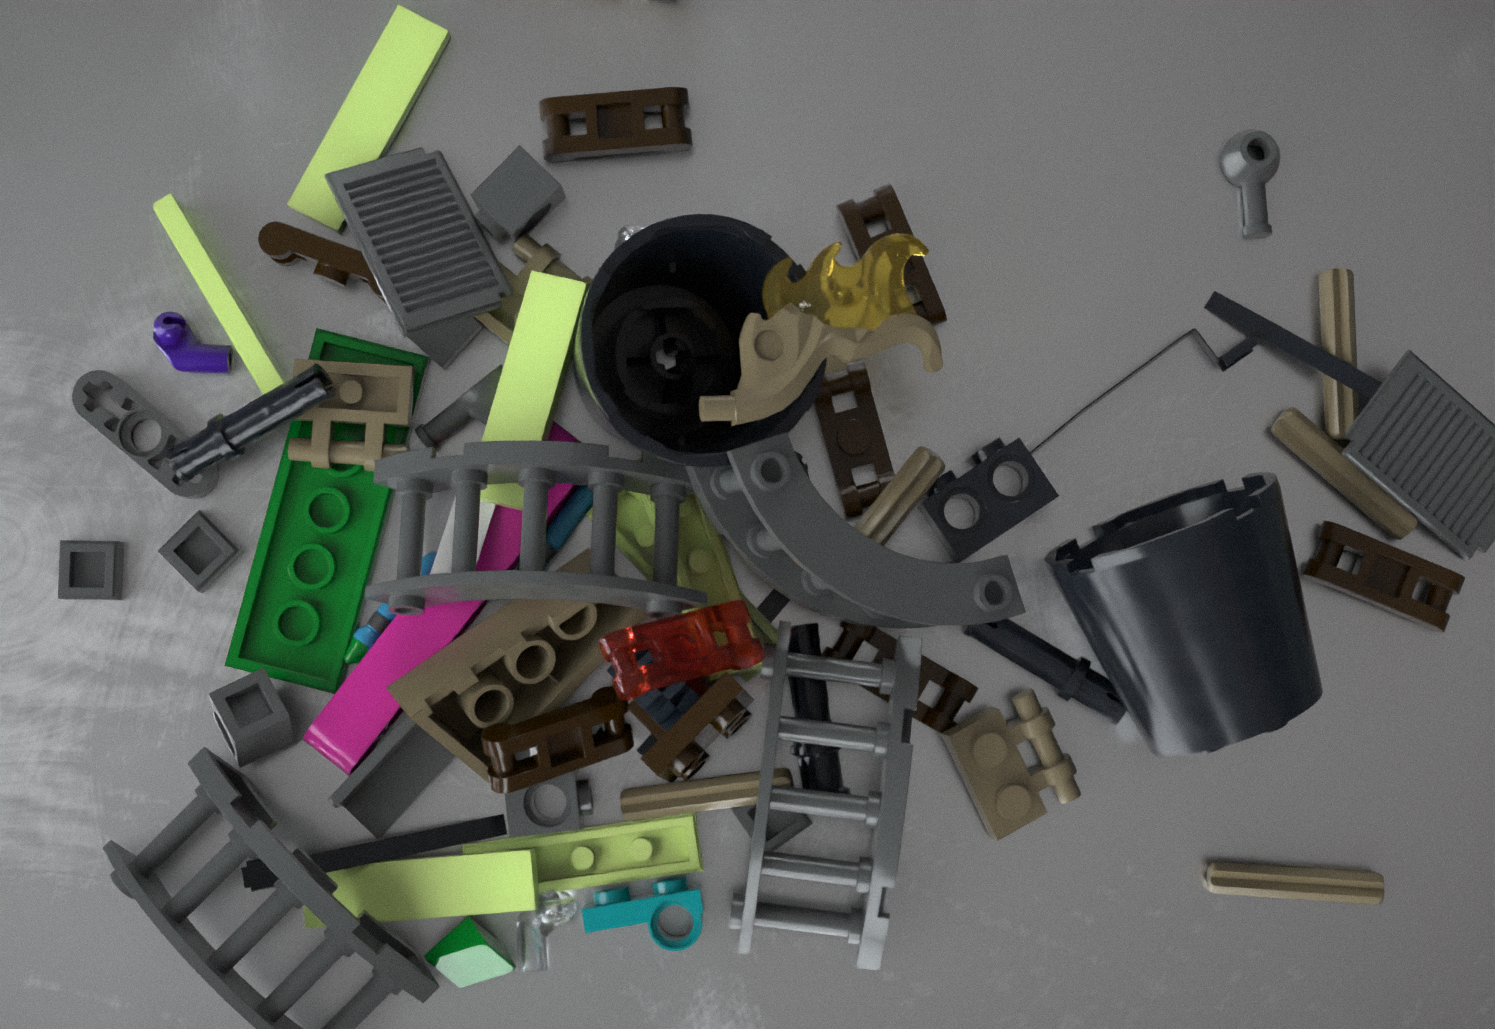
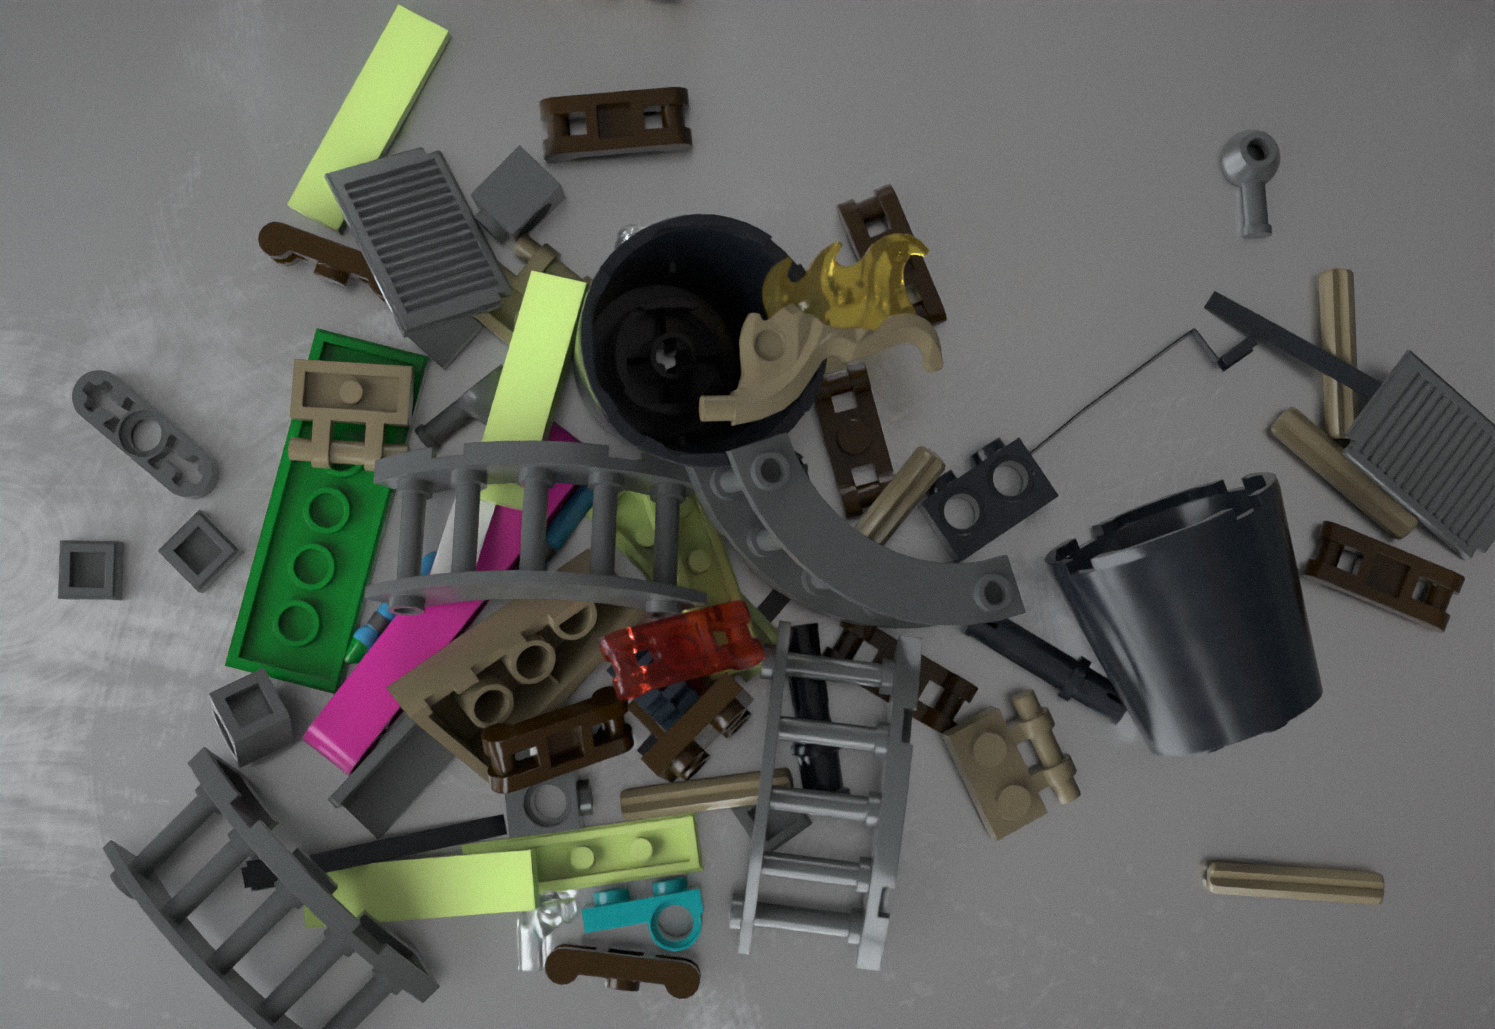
yellowish green tile [153,193,289,395] -> none
dark purple arm [153,311,233,374] -> none
black pin [166,364,336,482] -> none
slope [424,916,516,988] -> none
none -> dark brown plate [544,942,701,999]

